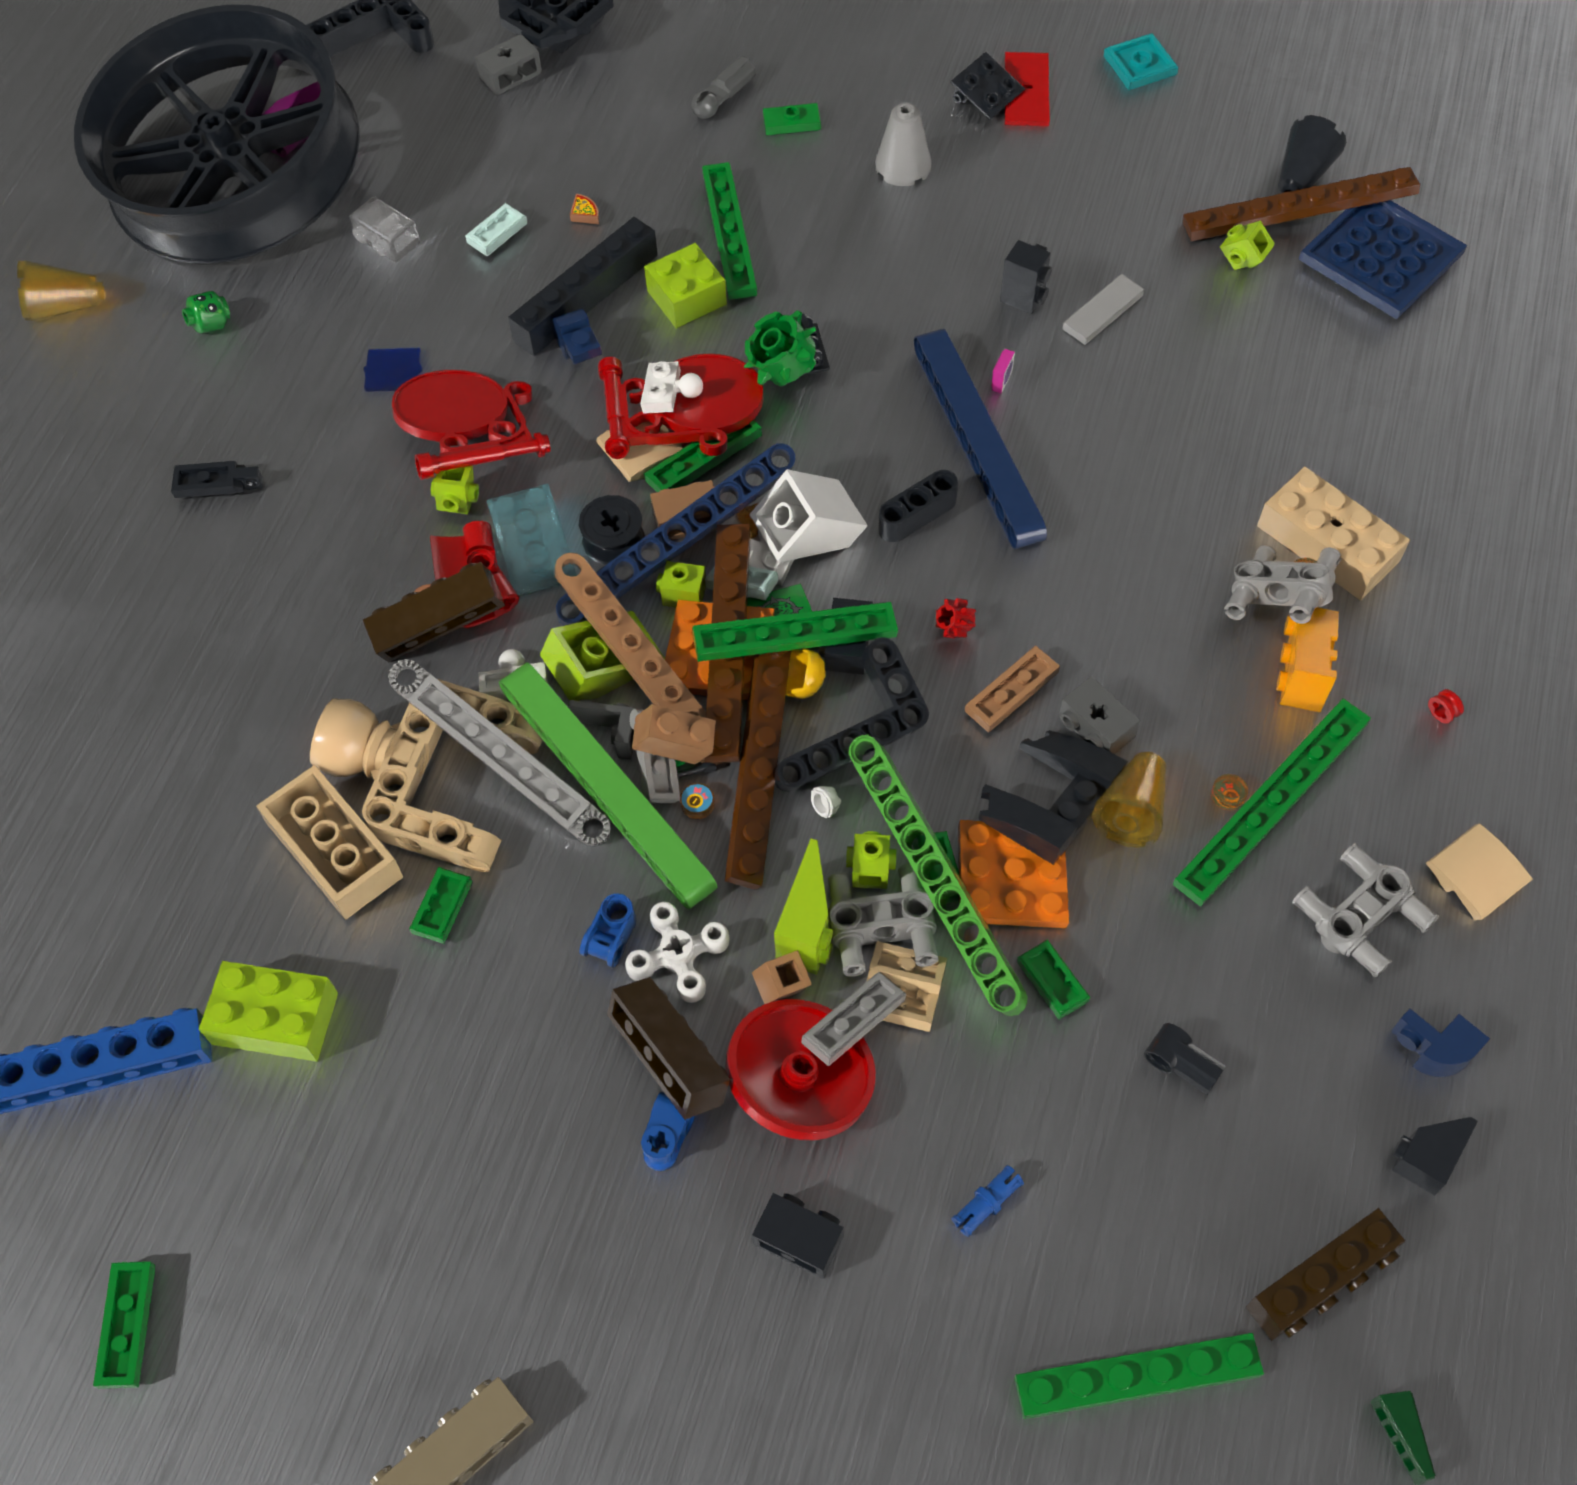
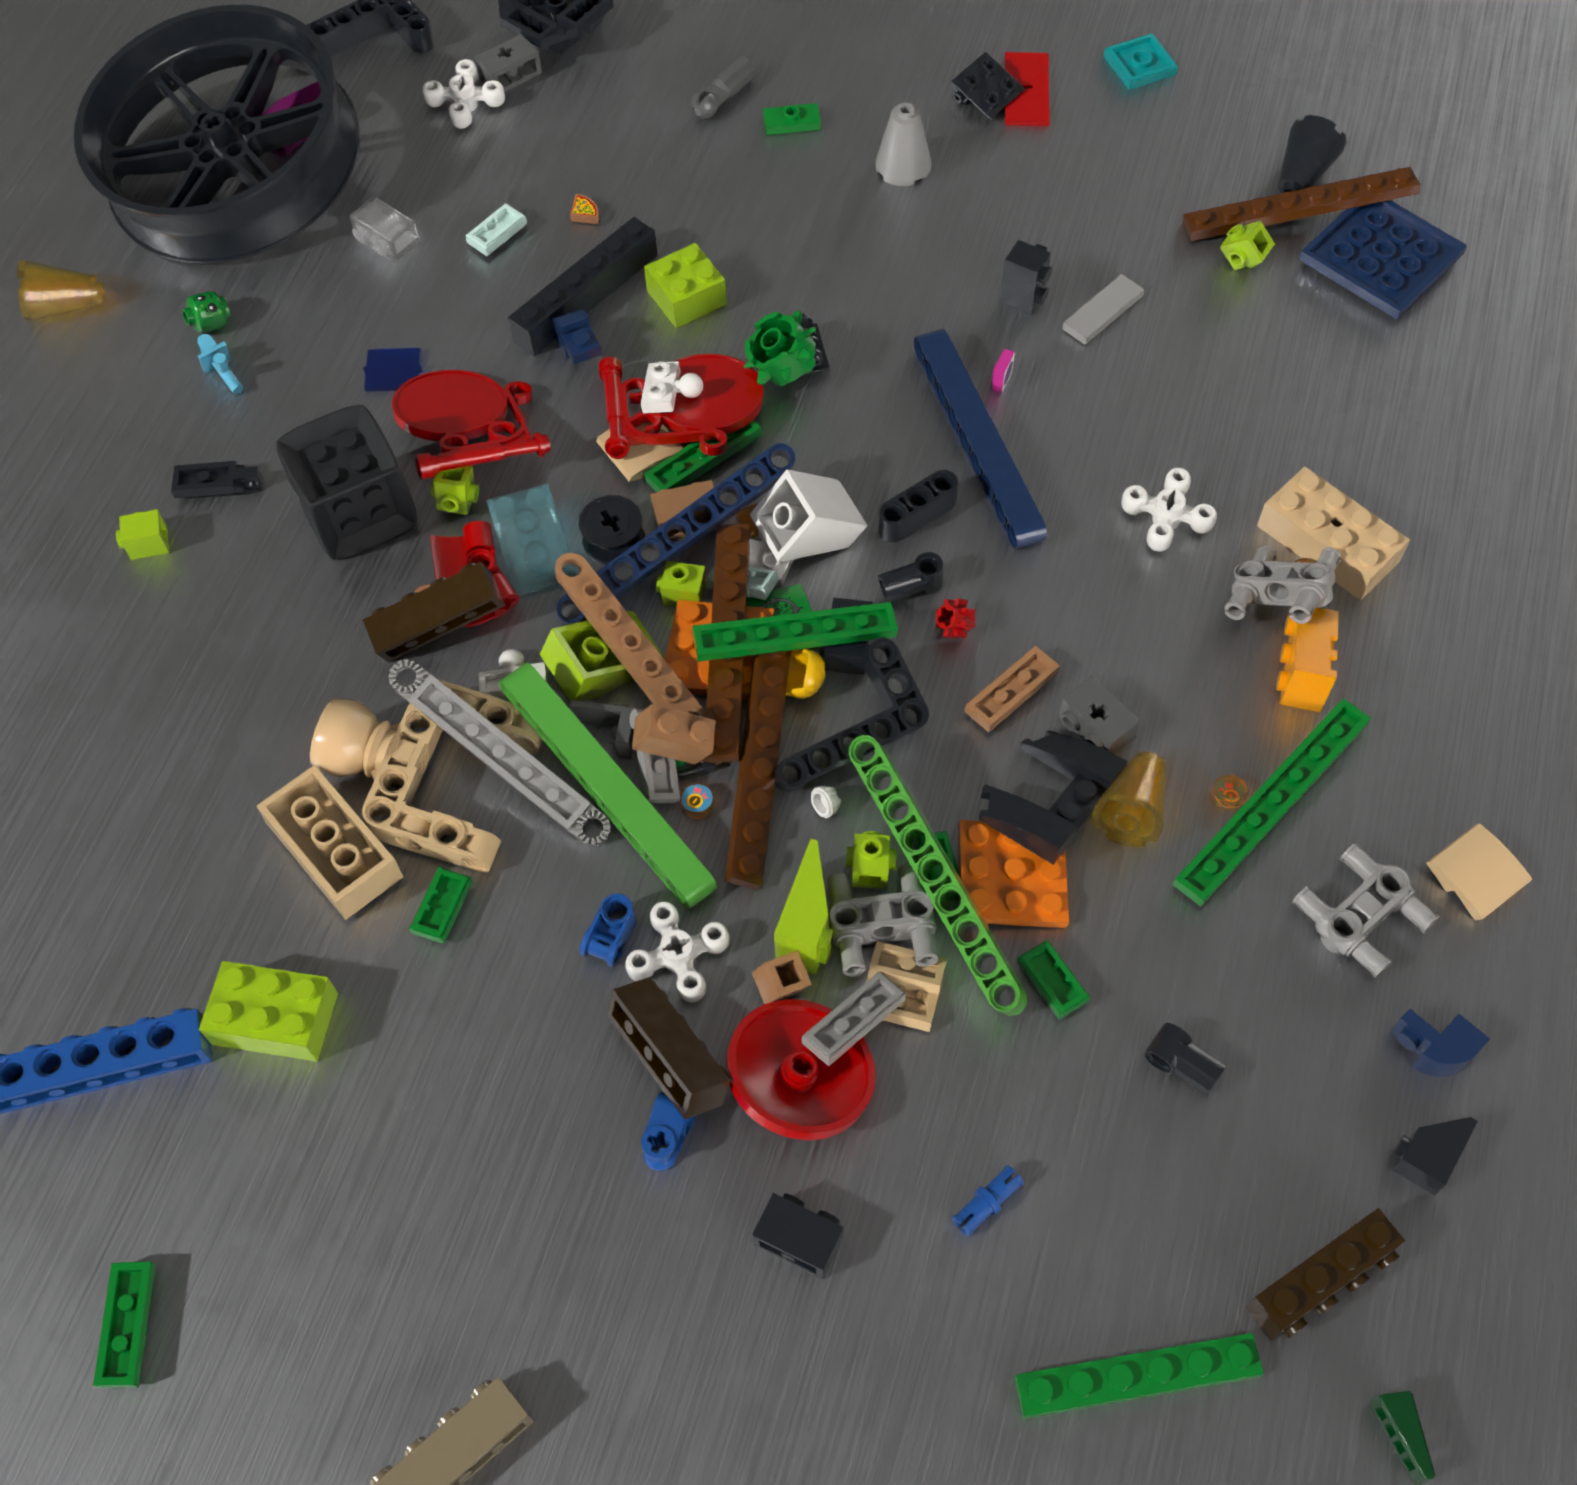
green plate [702,162,757,300] -> none
red bush [1428,689,1464,724] -> none
none -> lime brick [116,509,169,560]
none -> medium azure arm [197,334,244,395]
none -> black piece [276,405,417,560]
none -> white gear [422,59,505,129]
none -> black piece [878,552,943,602]
none -> white gear [1121,468,1217,552]

